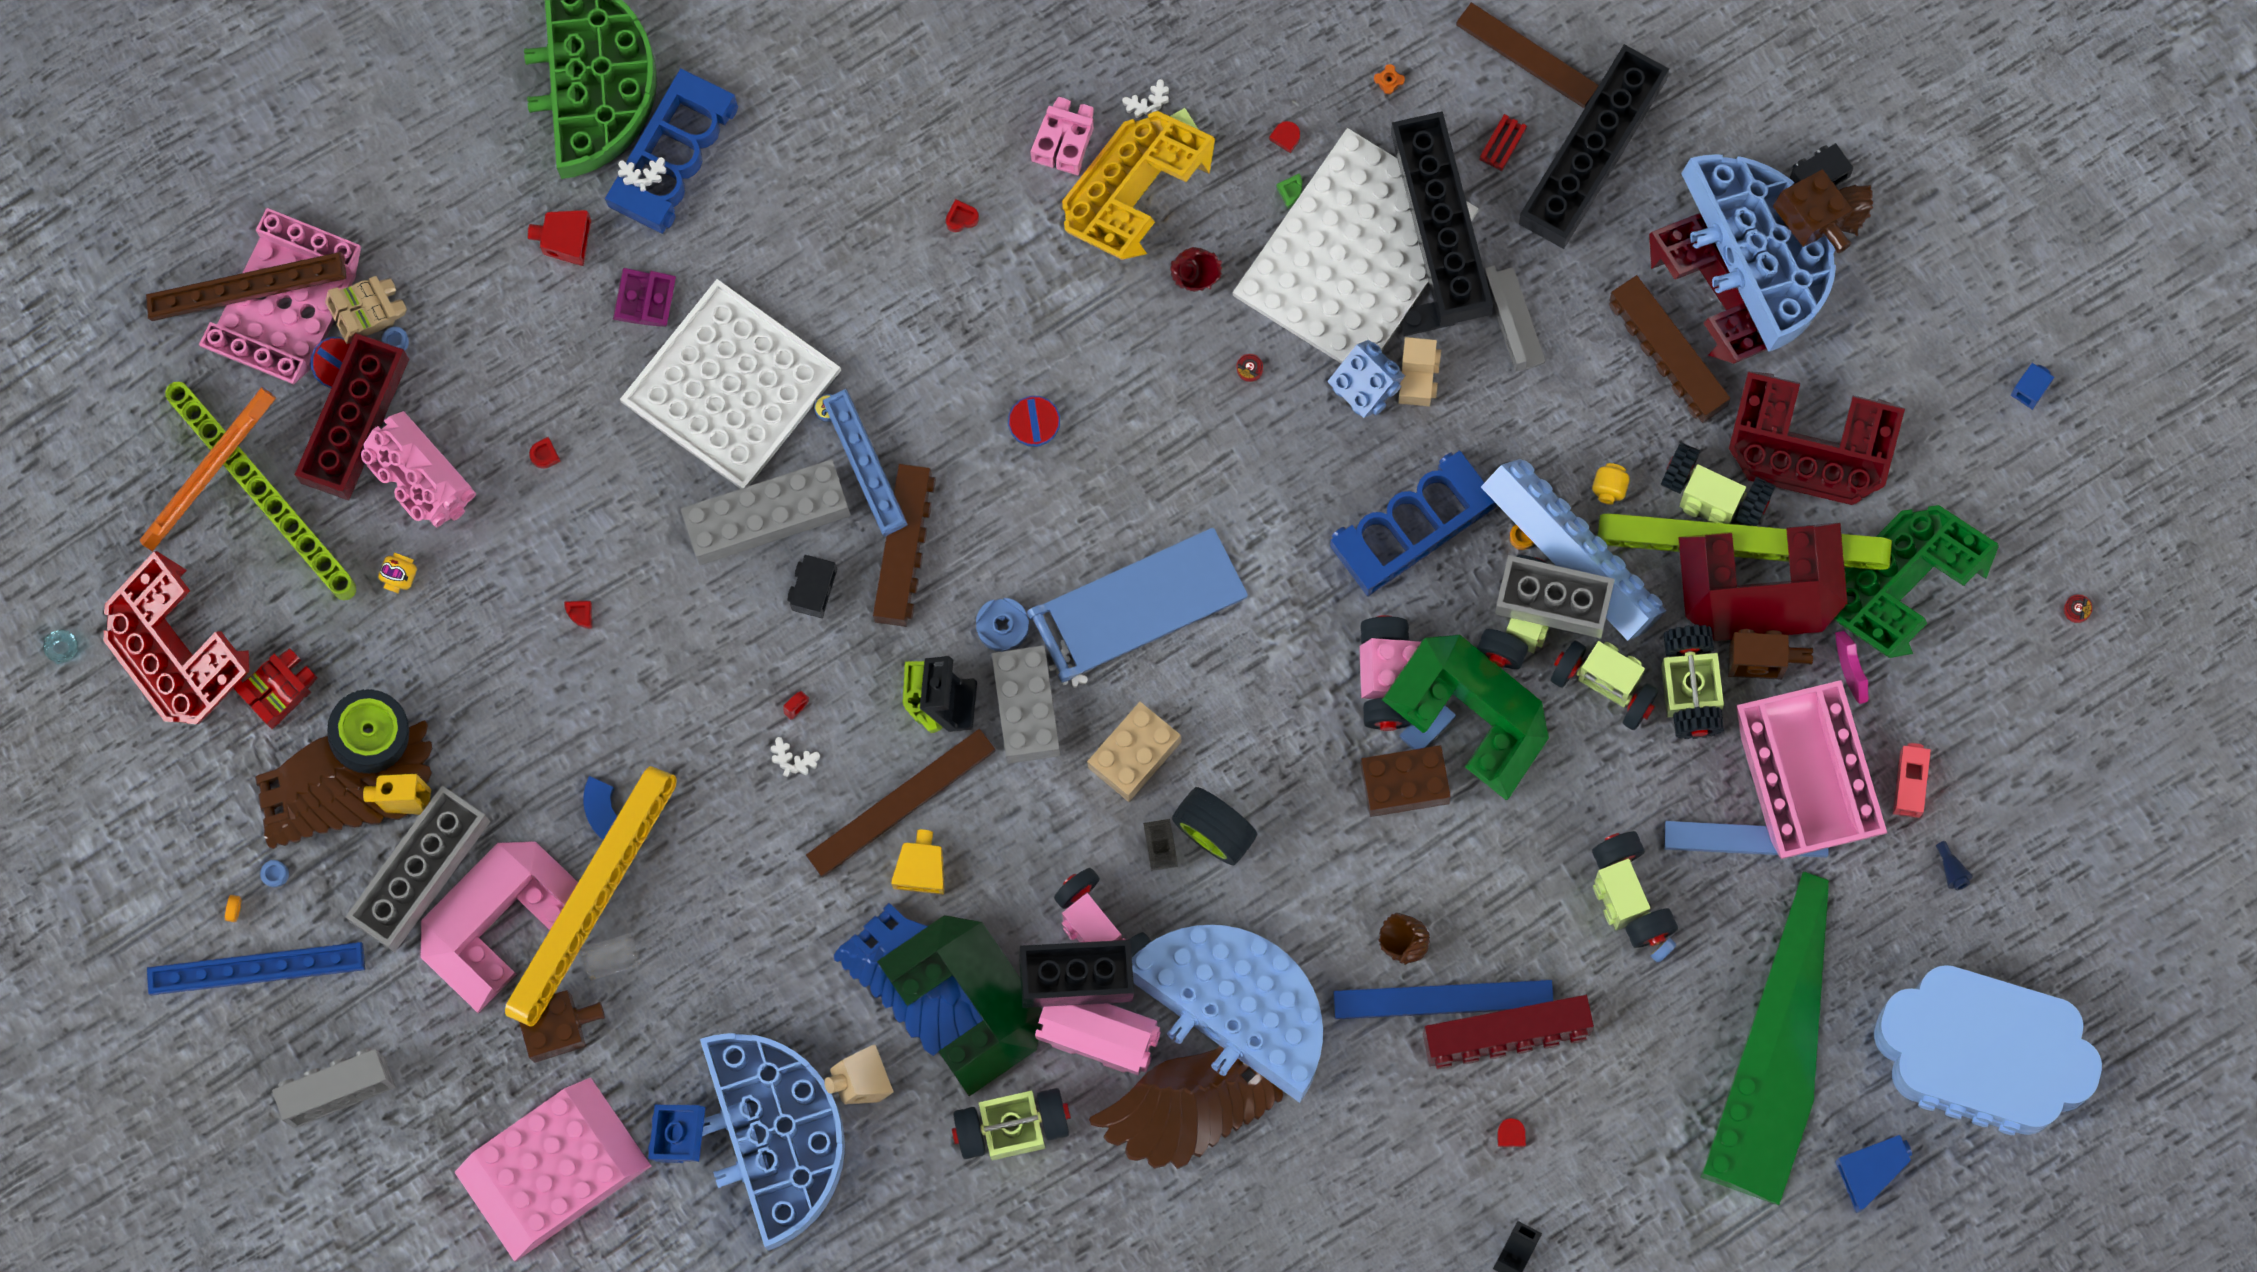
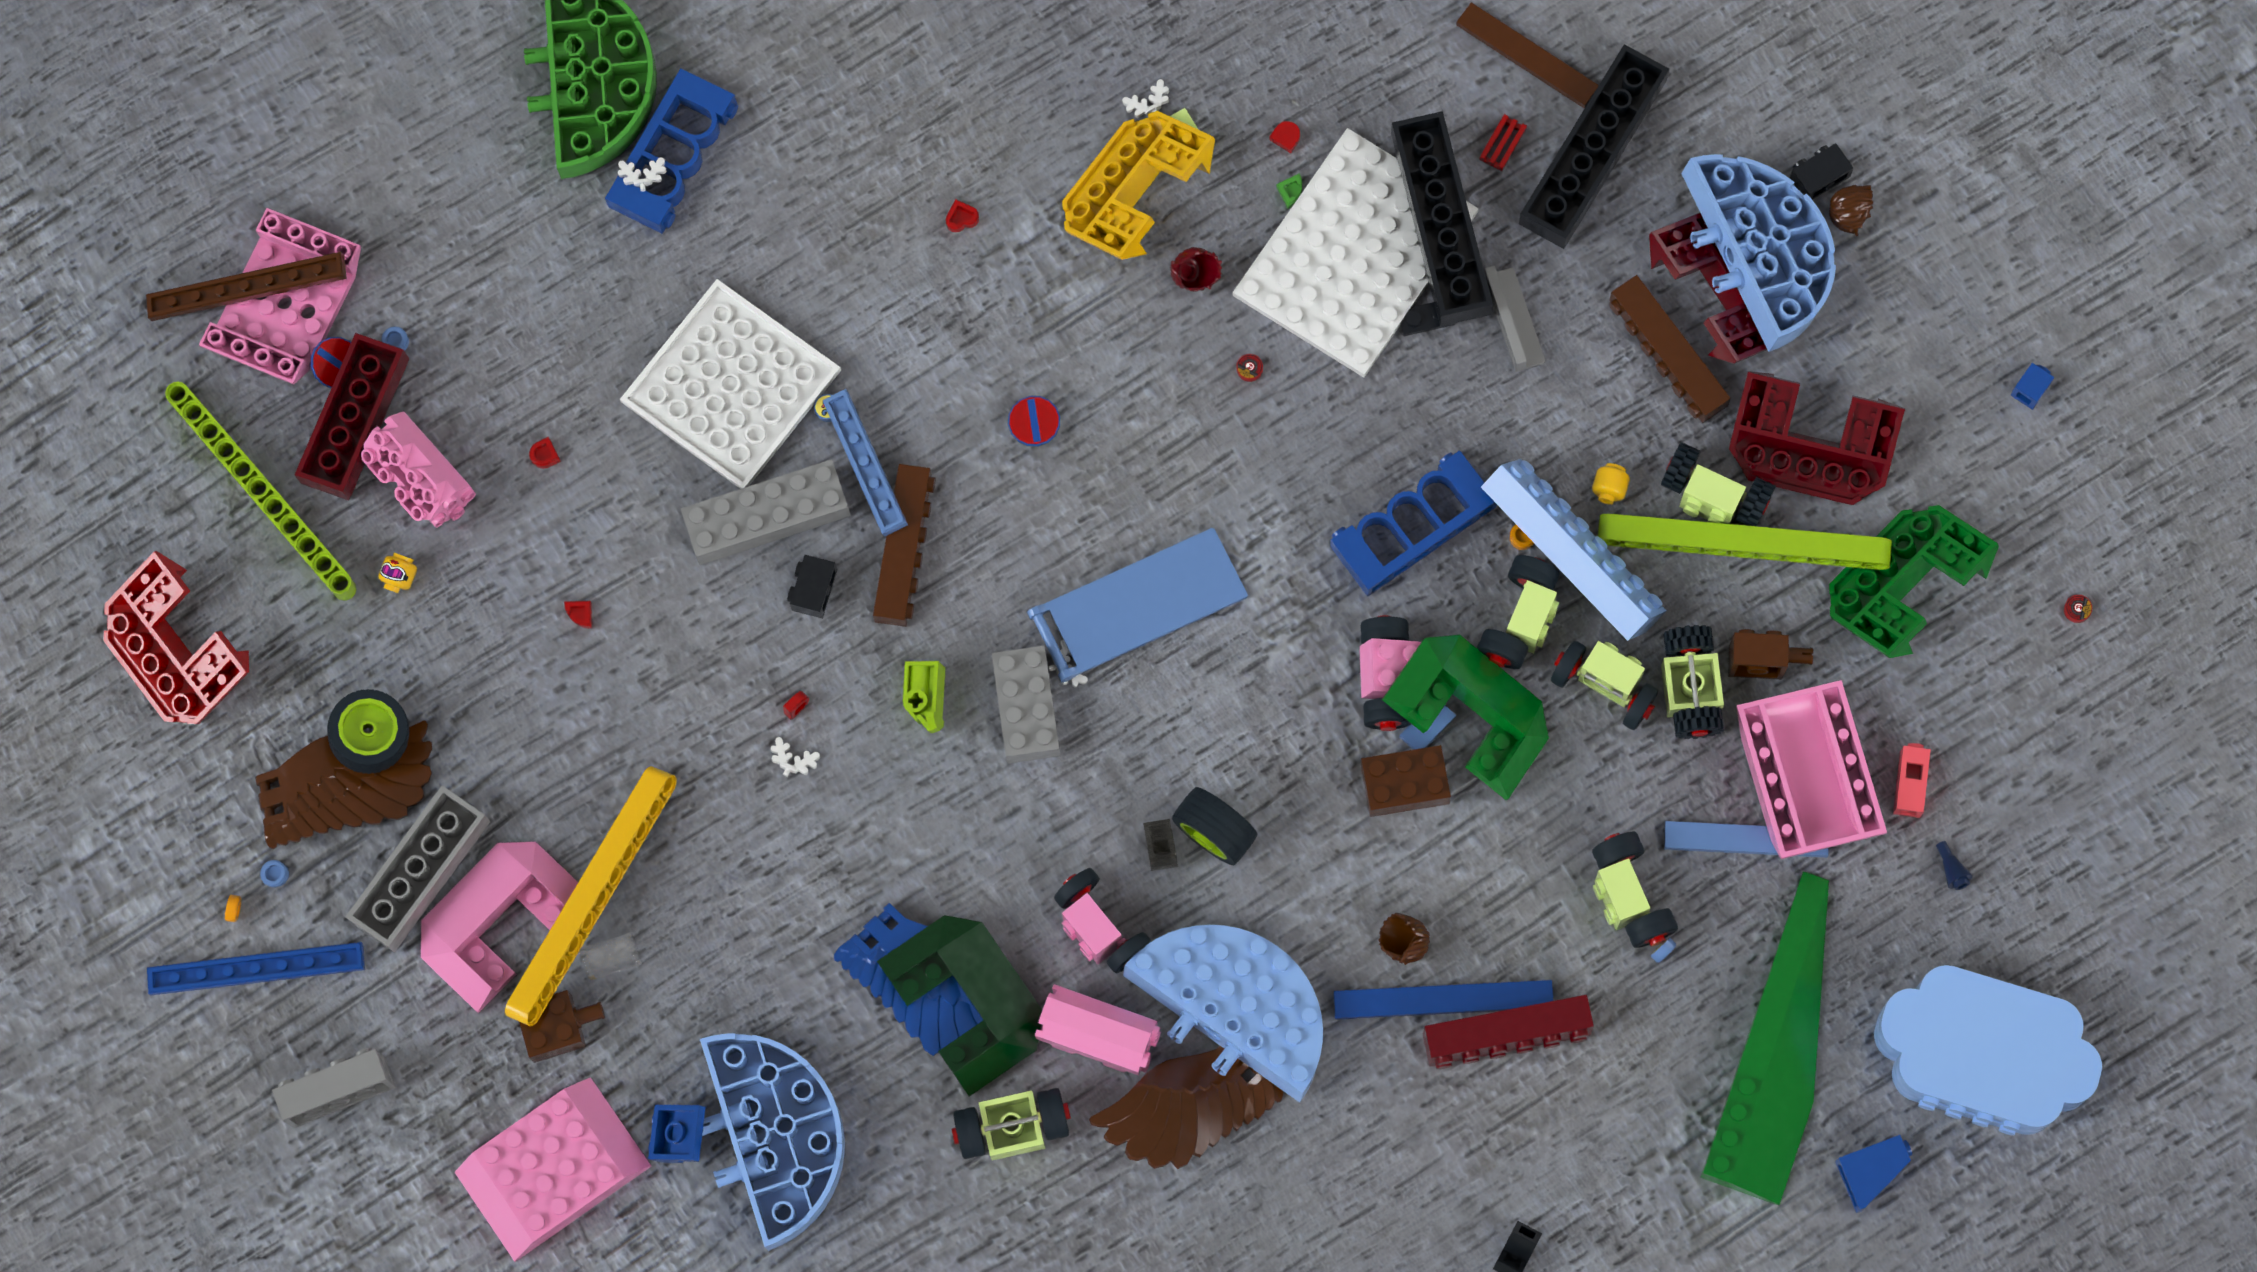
clear light blue piece [43,630,78,665] -> none
orange piece [140,387,276,552] -> none
red hips [233,648,318,729] -> none
tan hips [325,276,407,344] -> none
yellow torso [363,774,432,815] -> none
red torso [528,210,591,266] -> none
blue tile [583,776,617,840] -> none
magenta slope [613,268,676,327] -> none
reddish brown tile [806,728,996,878] -> none
tan torso [824,1045,894,1104] -> none
yellow torso [891,829,945,895] -> none
black panel [920,656,977,732] -> none
medium blue plate [976,598,1029,652] -> none
black brick [1019,940,1134,1008] -> none
bright pink hips [1030,97,1094,176] -> none
tan brick [1087,702,1181,802] -> none
medium blue brick [1327,340,1405,418] -> none
orange plate [1374,64,1405,94] -> none
tan brick [1398,337,1441,407] -> none
light grey brick [1495,555,1615,638] -> none
red tile [1497,1118,1526,1147] -> none
dark red slope [1678,523,1847,641] -> none
reddish brown brick [1773,169,1853,253] -> none
dark pink tile [1835,631,1869,704] -> none

